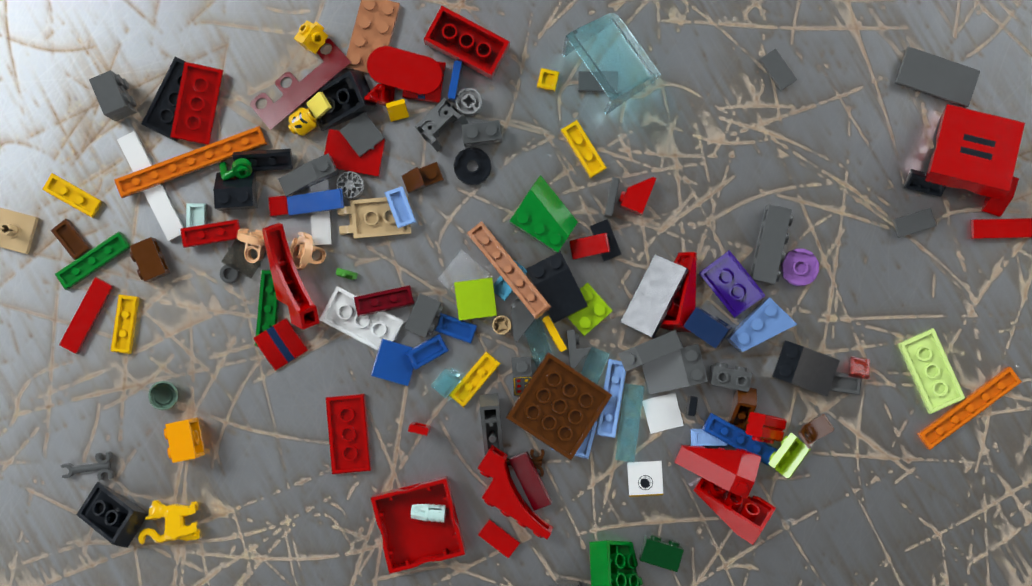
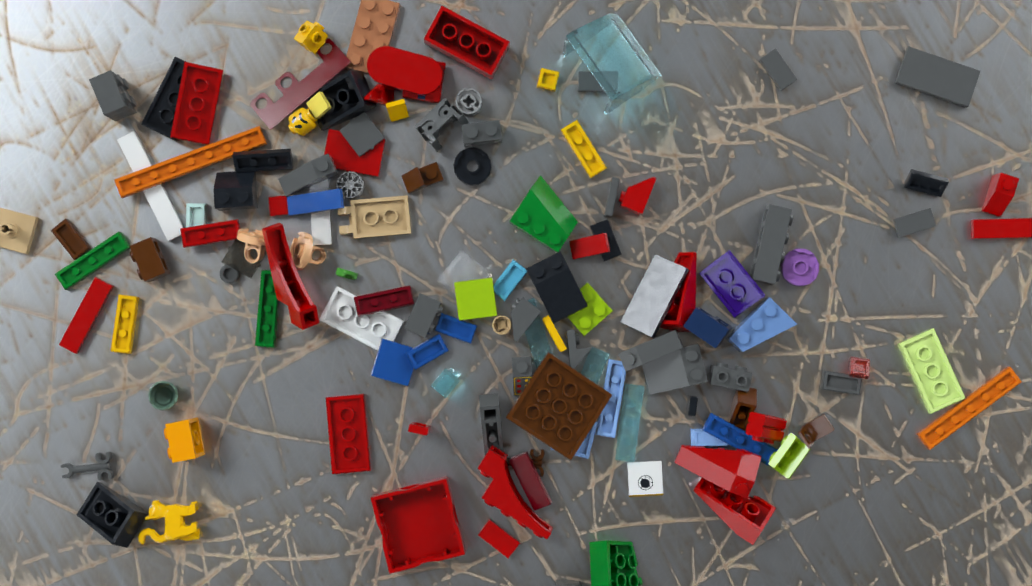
yellow tile [42,173,103,218] -> none
green plate [219,158,252,180] -> none
red slope [253,318,308,371] -> none
light blue tile [384,186,416,228] -> none
light aqua hinge [411,504,446,523] -> none
blue tile [448,60,463,102] -> none
yellow tile [449,351,501,408] -> none
nougat tile [467,221,551,319] -> none
dark green brick [638,534,684,572] -> none
white sticker [642,392,684,434] -> none
black slope [772,340,840,396] -> none
red tile [925,104,1025,201] -> none

